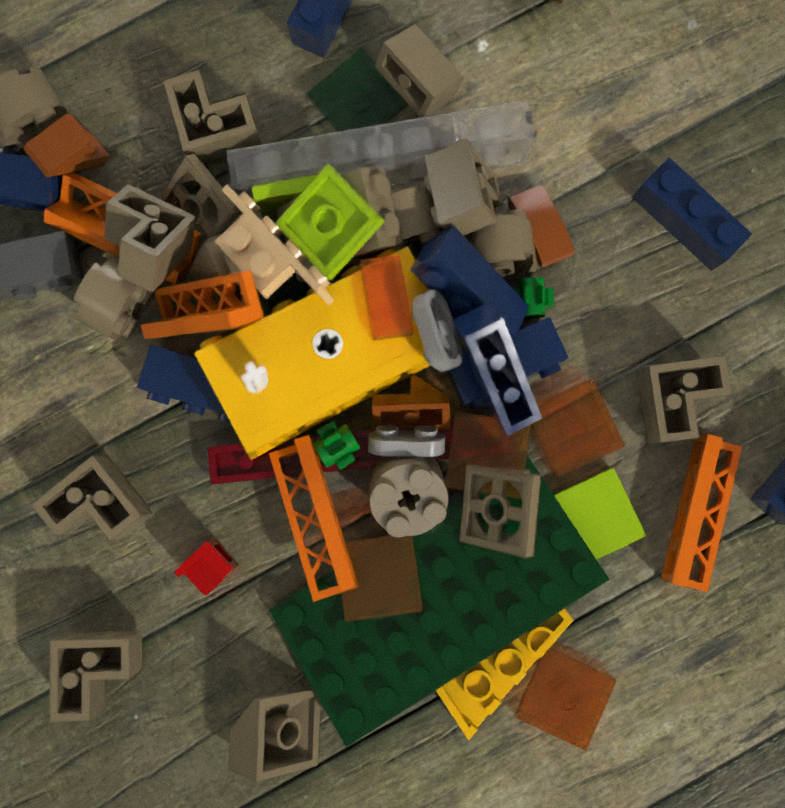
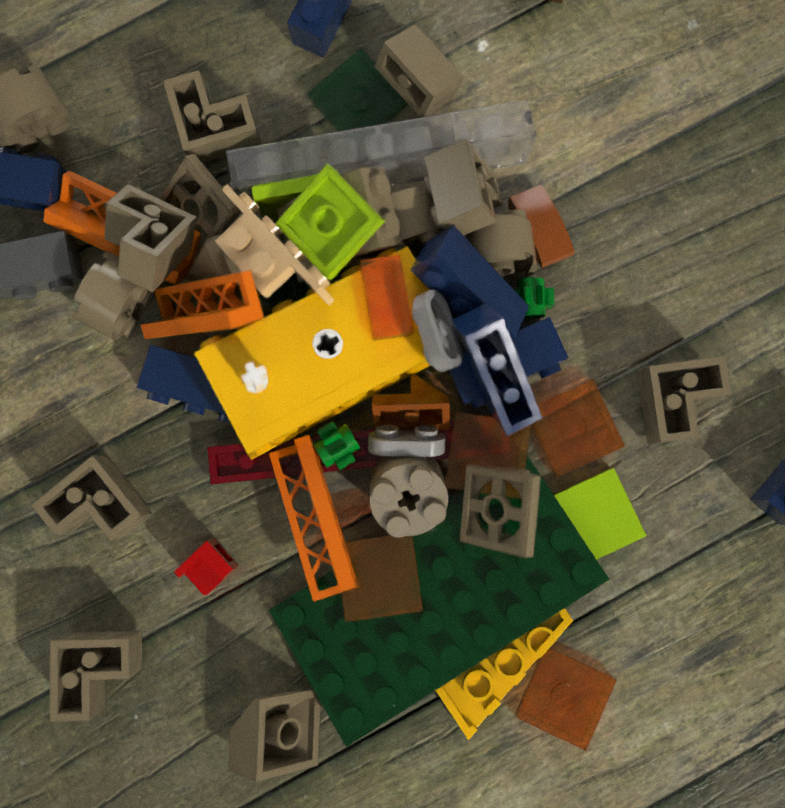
dark orange slope [24,113,110,177] -> none
dark blue brick [632,157,752,271] -> none
orange fence [660,434,742,592] -> none

